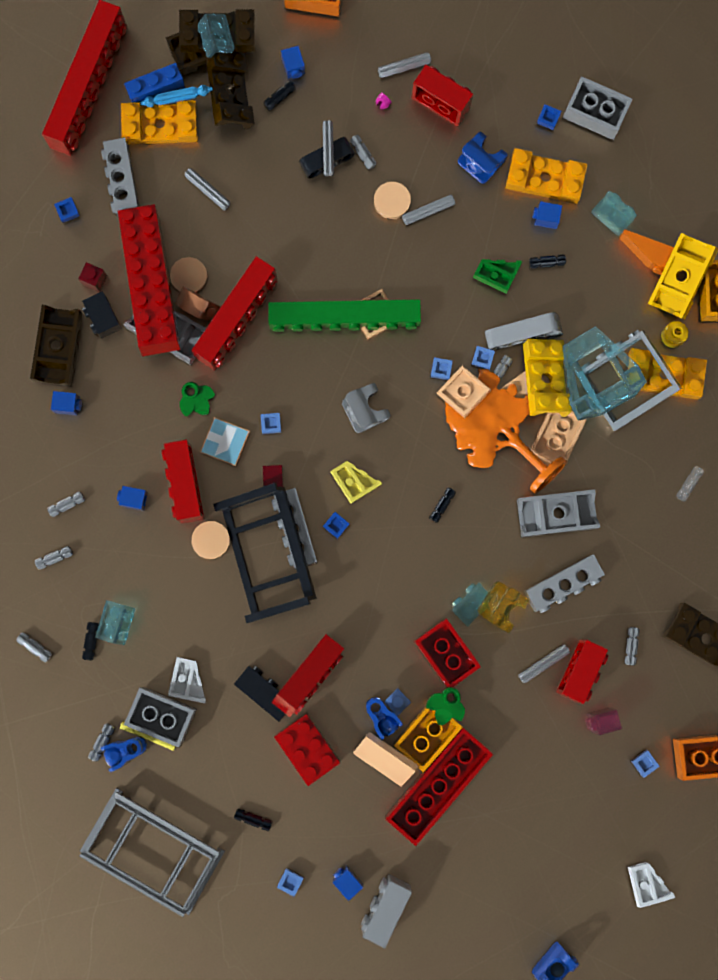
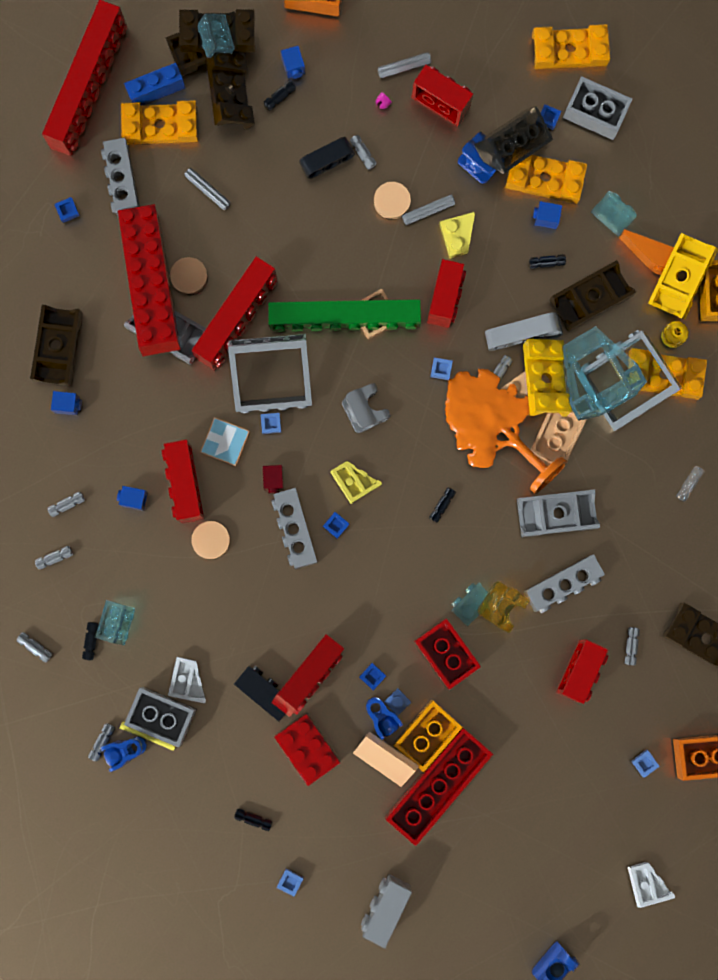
dark red brick [78,262,107,292] -> none
light grey piece [80,788,225,917] -> none
black brick [82,291,122,338] -> none
dark azure wheel [141,85,213,108] -> none
nougat brick [175,287,221,322] -> none
green plate [179,382,215,417] -> none
black piece [213,483,317,623] -> none
light grey axle [323,121,334,176] -> none
blue brick [333,866,363,901] -> none
green plate [426,687,465,726] -> none
light nougat tile [437,365,491,418] -> none
medium blue plate [471,346,495,370] -> none
green wing [473,259,522,294] -> none
light grey axle [518,644,570,683] -> none
clear pink brick [585,708,622,735] -> none
none -> light grey window [228,334,312,413]
none -> blue plate [359,663,386,690]
none -> red brick [427,259,466,328]
none -> light yellow wing [439,212,475,258]
none -> clear smoke slope [474,106,553,174]
none -> light orange piece [532,24,610,69]
none -> dark brown piece [550,260,636,332]

